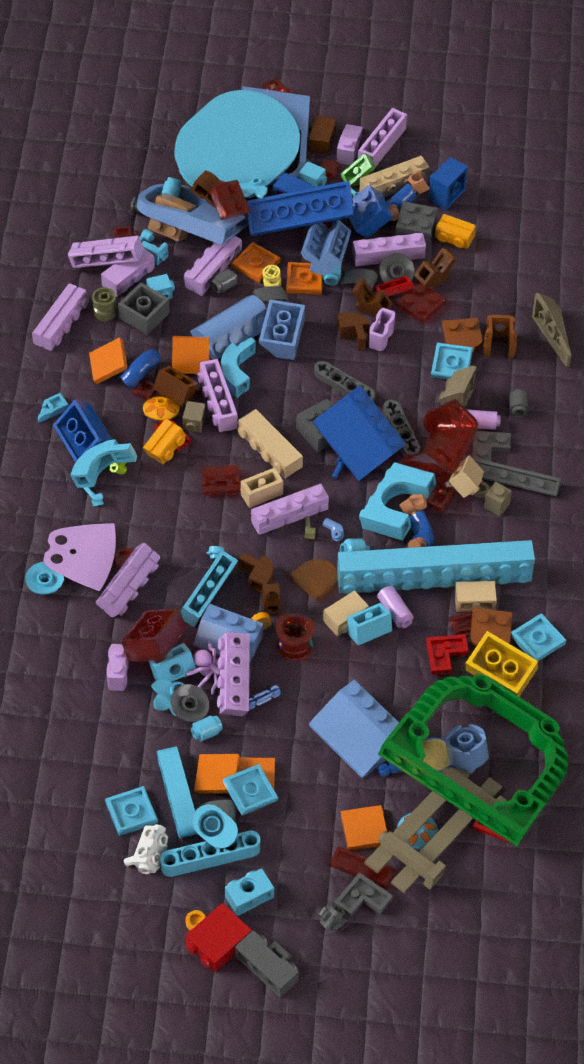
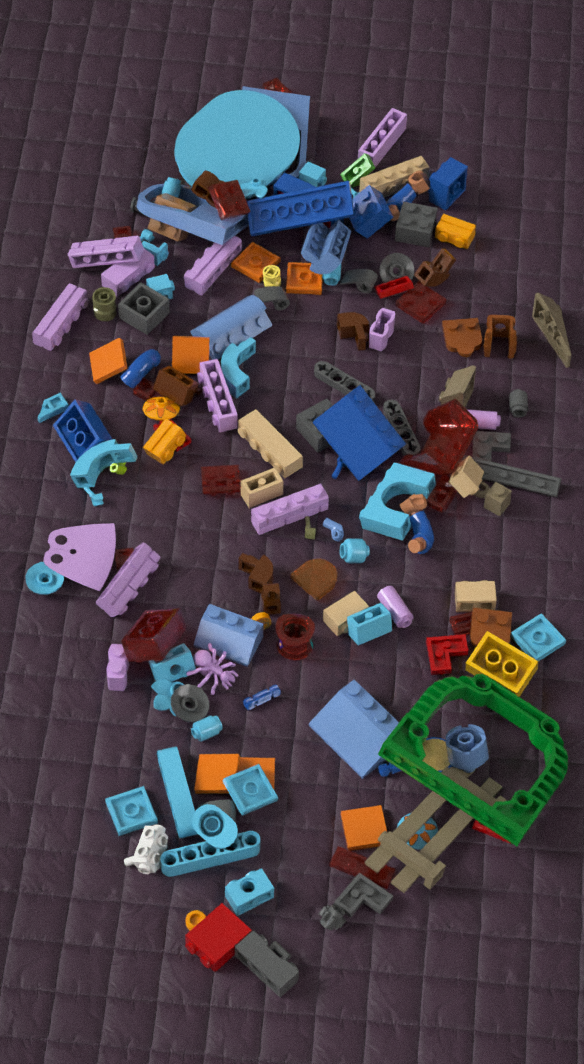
medium azure brick [178,550,238,627] -> none
dark tan brick [183,401,206,433] -> none
medium azure plate [207,546,224,560] -> none
dark grey brick [210,269,238,294] -> none
lavender brick [217,632,250,716] -> none
medium blue slope [259,300,305,360] -> none
reddish brown brick [307,115,336,155] -> none
clear red tile [320,159,340,179] -> none
lavender slope [337,124,363,165] -> none
medium azure brick [337,540,535,594] -> none
lavender brick [352,233,426,267] -> none
reddish brown brick [352,279,393,317] -> none
medium azure plate [431,343,473,380] -> none

